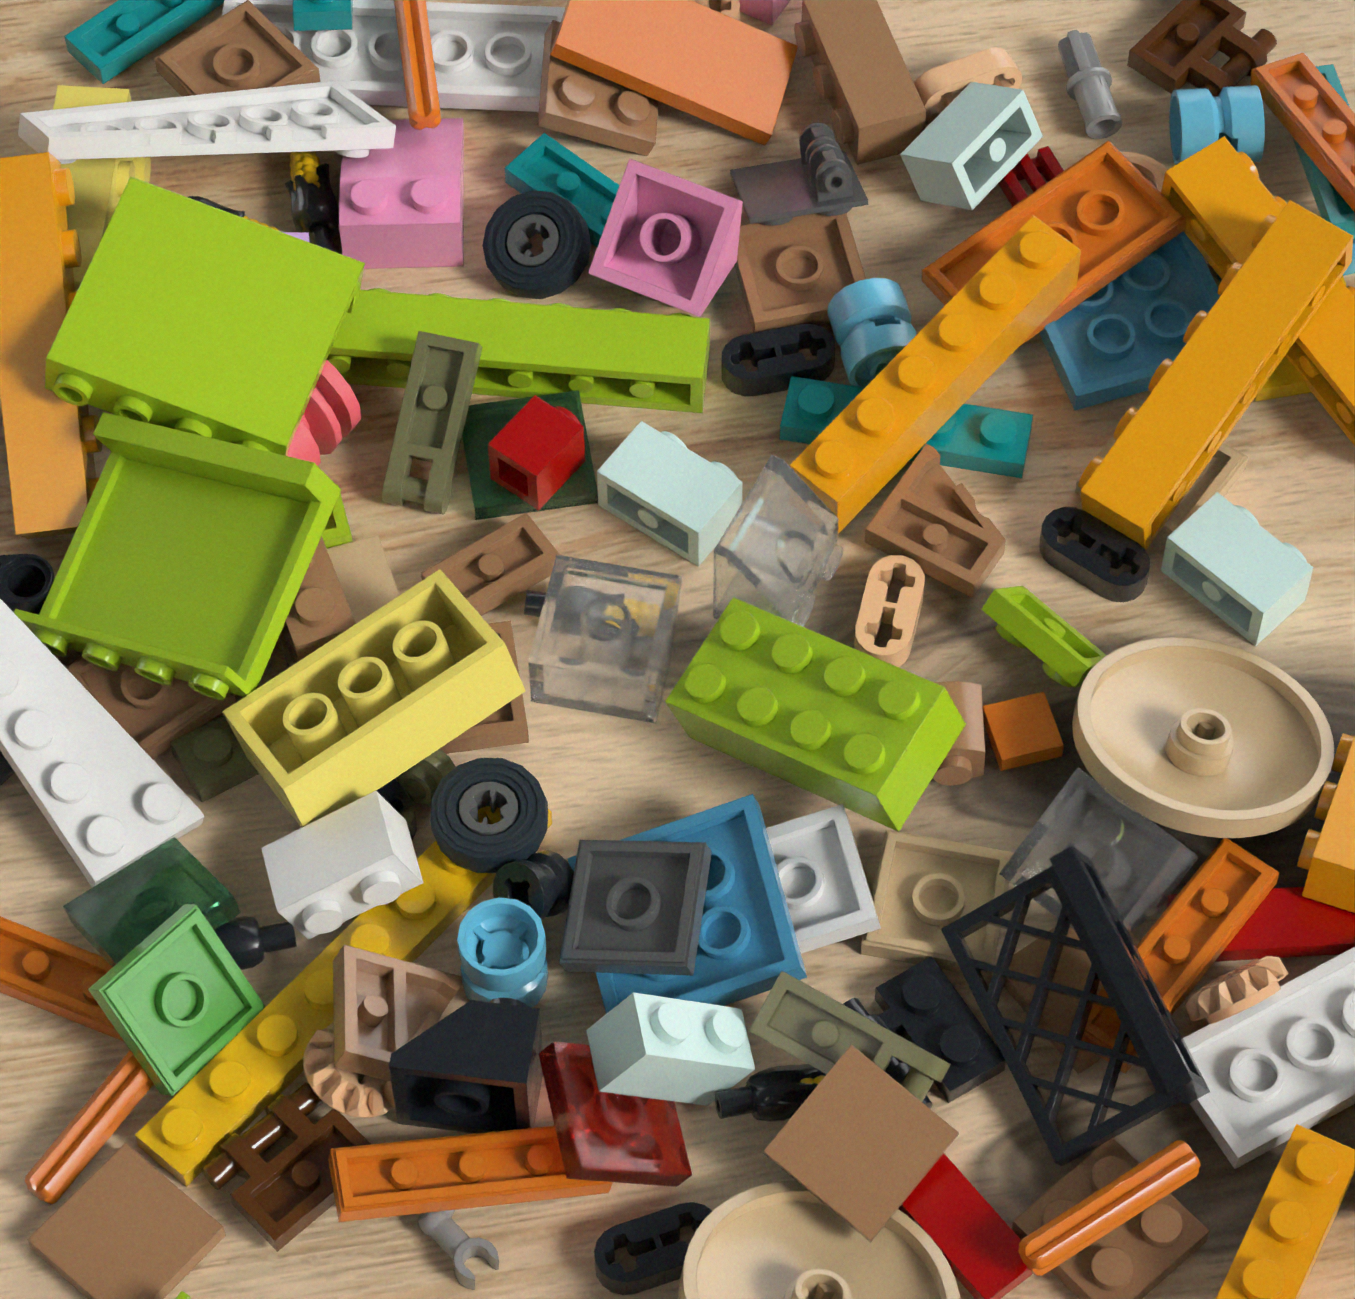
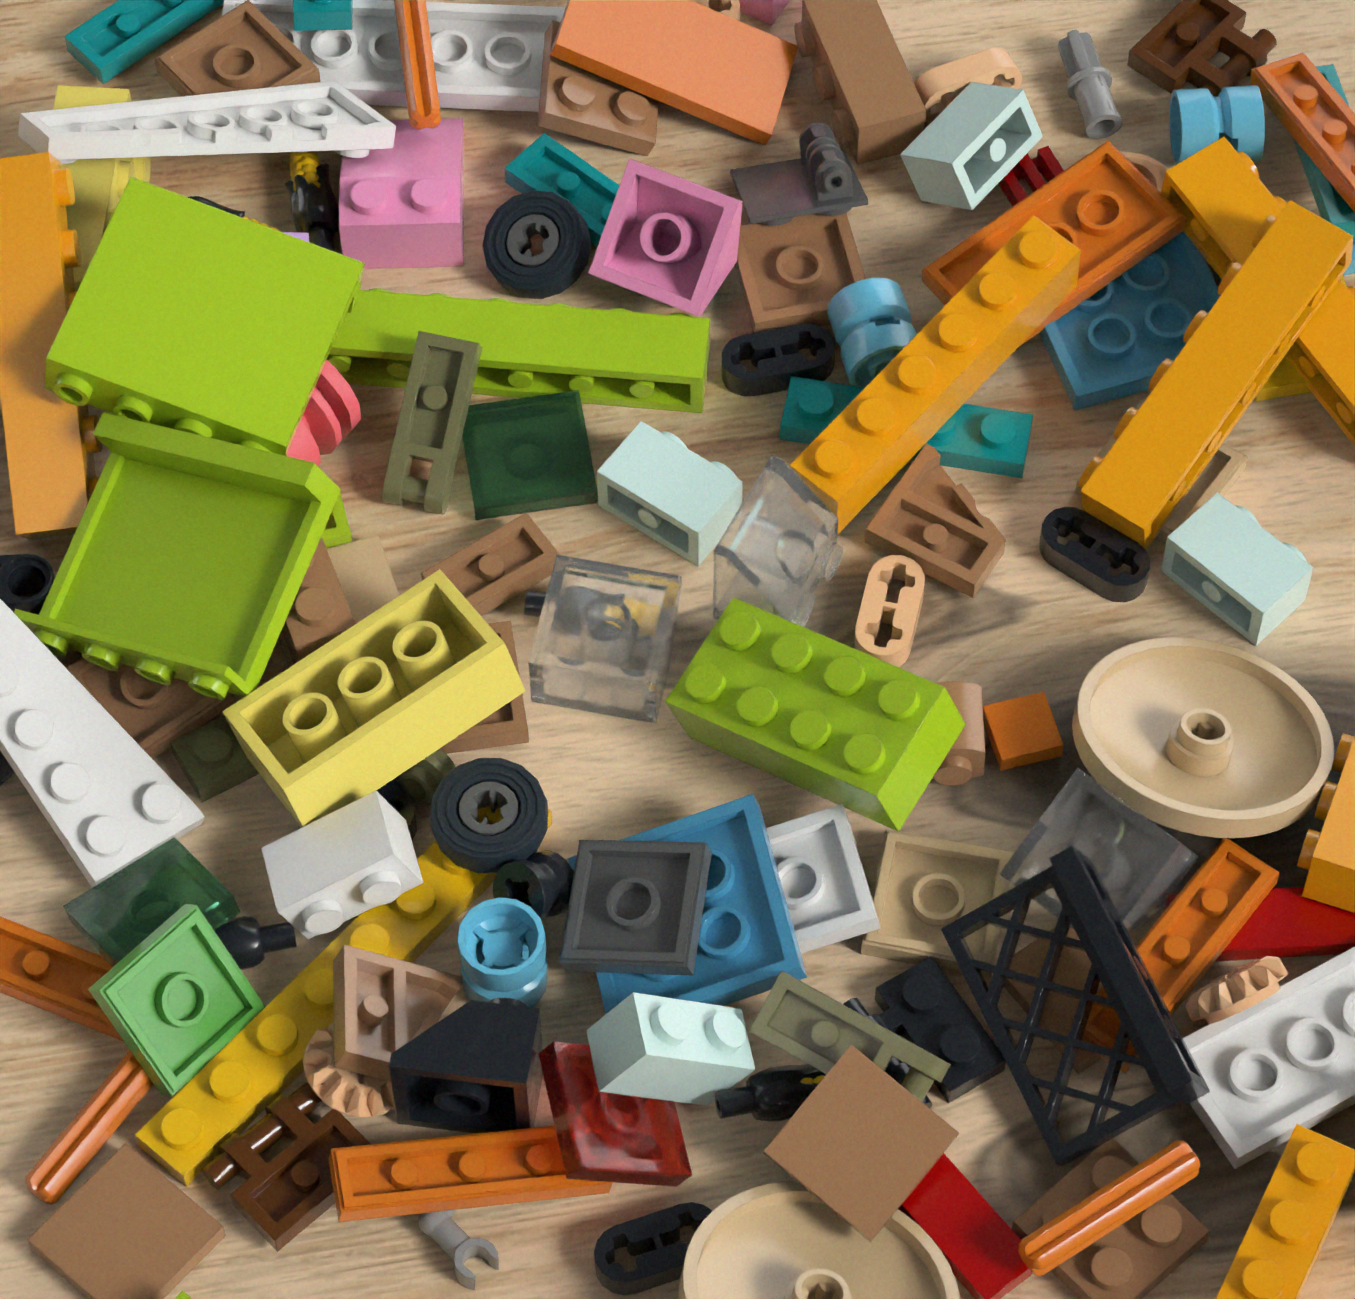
red brick [488,395,585,510] -> none
lime plate [981,586,1106,688] -> none

